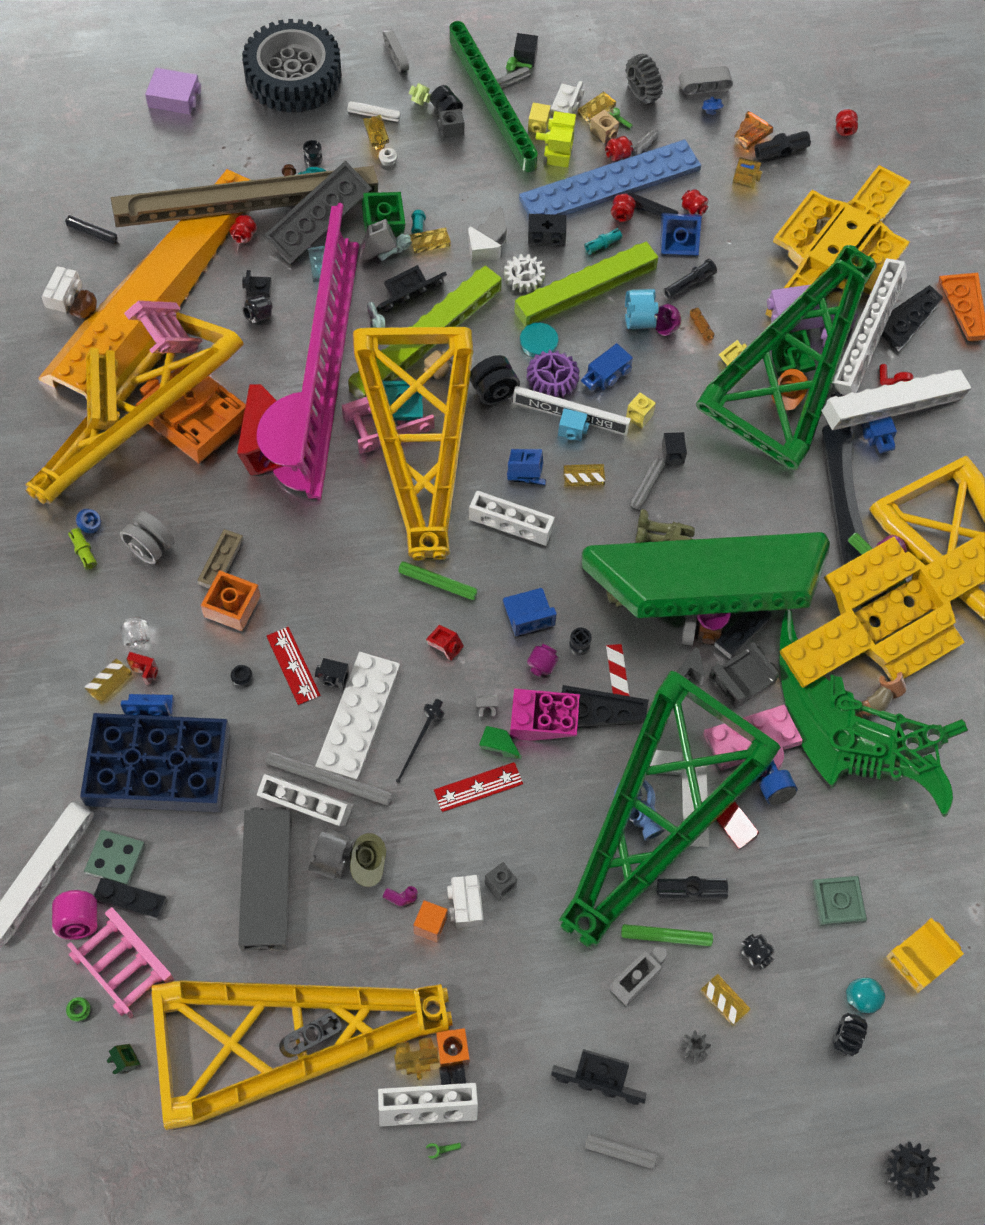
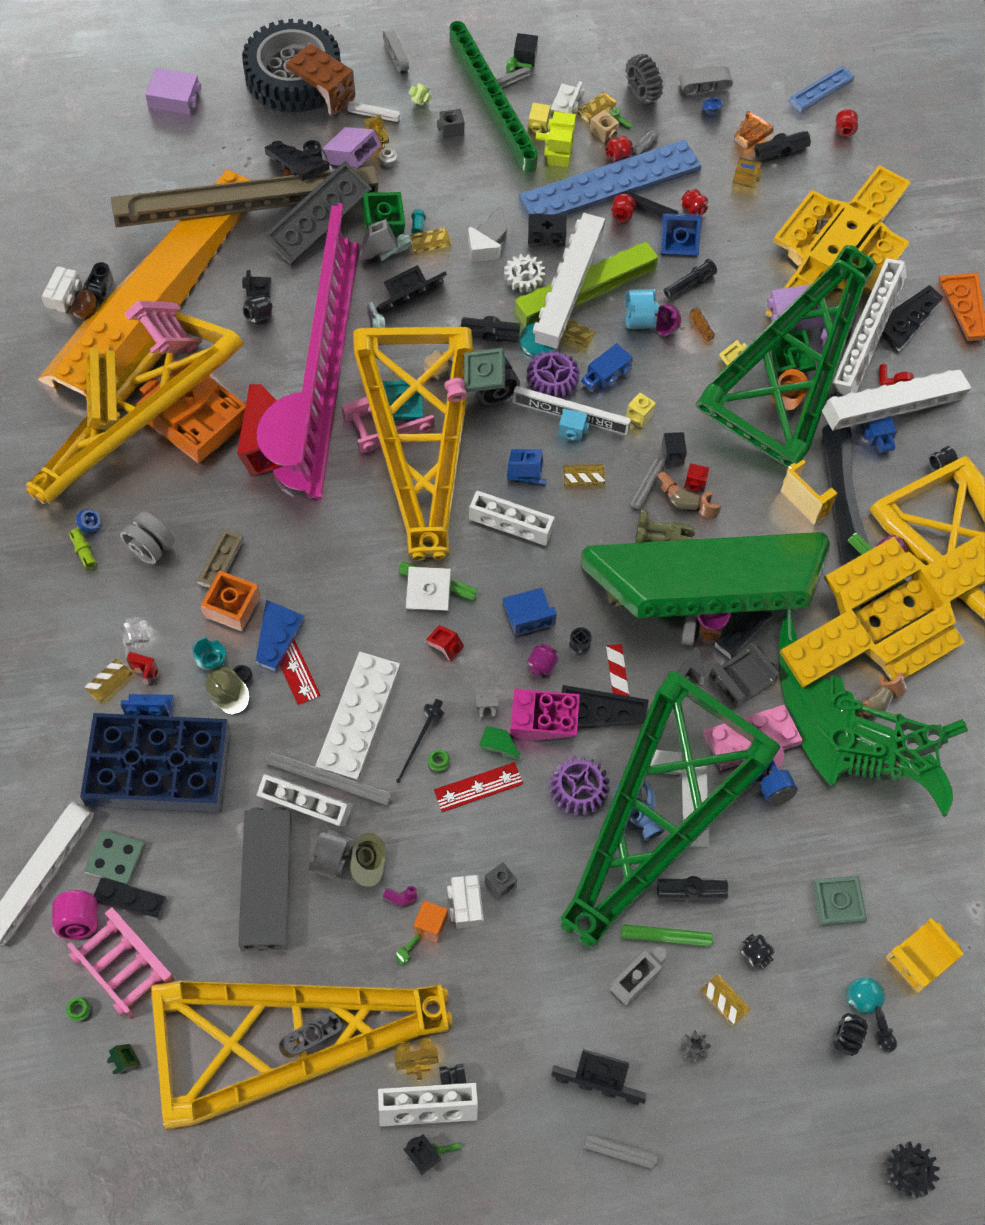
black axle [65,215,118,244] -> none
red piece [230,215,257,243] -> none
clear light blue plate [308,246,325,282] -> none
black brick [315,658,349,692] -> none
lime brick [348,265,502,399] -> none
black wheel [430,85,463,112] -> none
orange piece [436,1028,470,1068] -> none
teal pin [584,228,623,255] -> none
slope [716,802,759,850] -> none
none -> black piece [82,262,113,301]
none -> teal hair [192,637,227,670]
none -> olive piece [206,667,250,714]
none -> blue wing [256,600,305,672]
none -> black wing [264,141,330,181]
none -> dark orange bracket [285,43,356,116]
none -> lavender brick [322,127,382,168]
none -> bright green hand [396,934,421,965]
none -> black bracket [403,1134,441,1176]
none -> white plate [406,567,452,612]
none -> bright green plate [428,750,450,771]
none -> bright pink wheel [444,378,467,402]
none -> black piece [461,316,520,342]
none -> sand green tile [464,348,505,392]
none -> white brick [533,213,605,349]
none -> medium lavender gear [550,756,610,816]
none -> clear yellow tile [562,319,596,348]
none -> nougat piece [657,471,722,519]
none -> red bracket [684,463,710,492]
none -> yellow panel [781,460,837,525]
none -> medium blue tile [789,66,855,112]
none -> black bar [875,1006,898,1052]
none -> black wheel [929,446,958,471]

